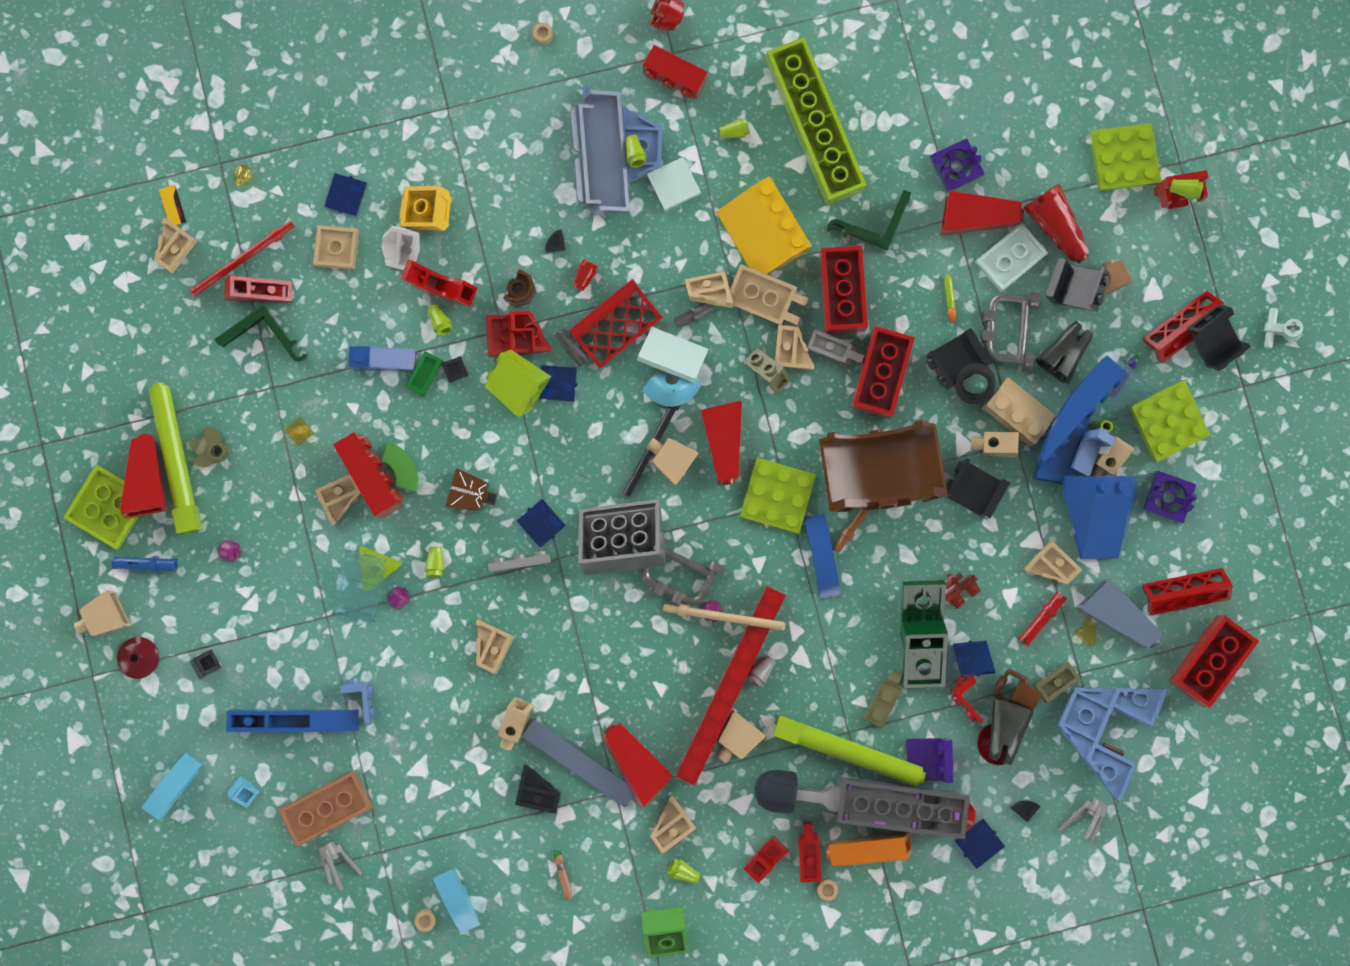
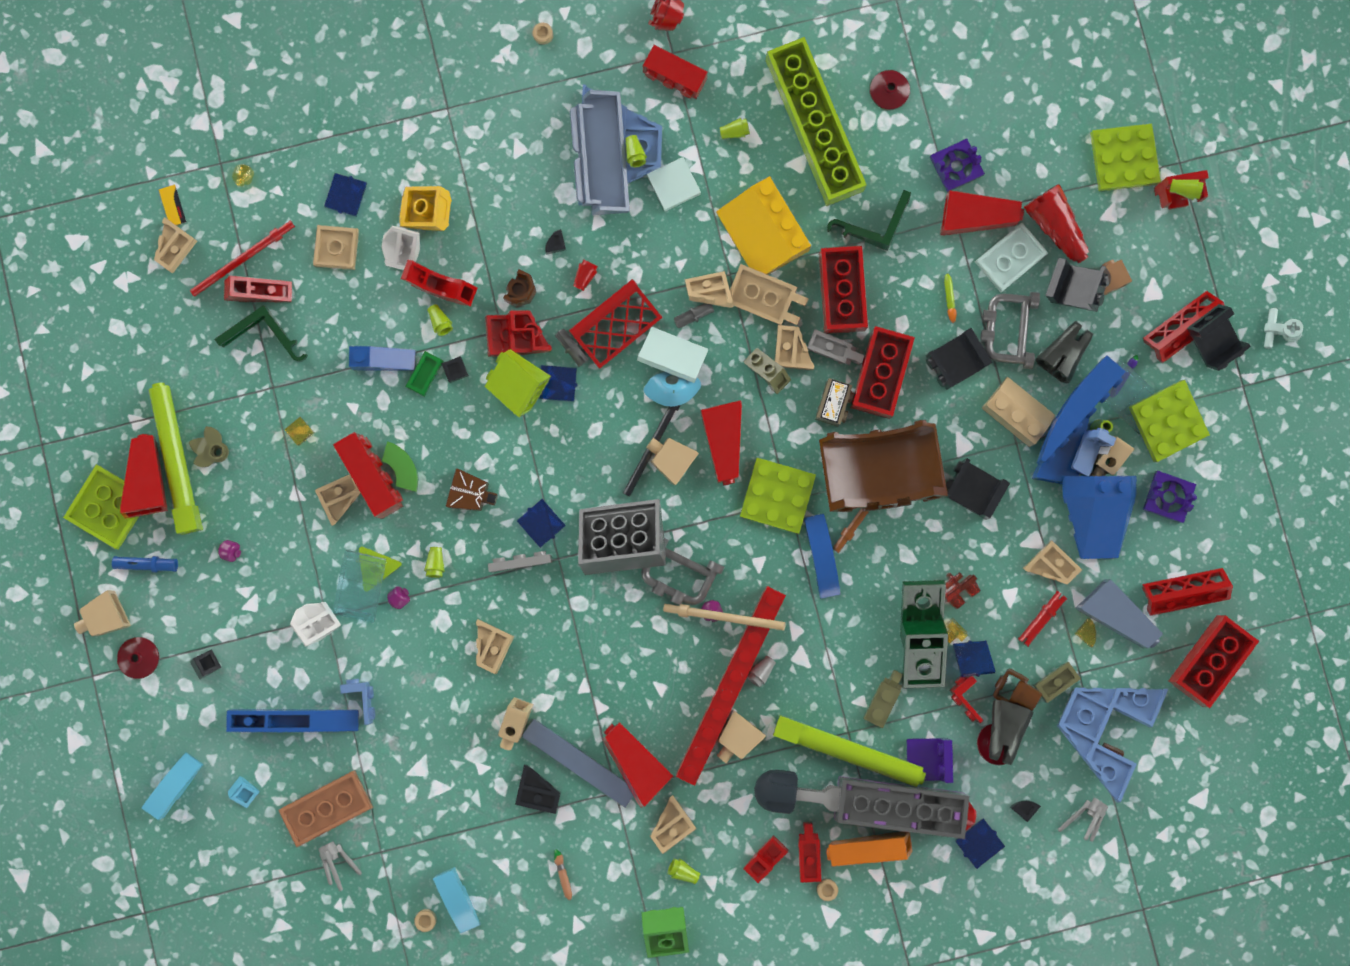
black tyre [955,363,996,405] -> none
tan torso [971,432,1019,457] -> none
none -> white slope [290,602,341,647]
none -> brick [815,378,854,427]
none -> dark red dish [870,70,910,110]
none -> clear yellow tile [947,617,968,644]

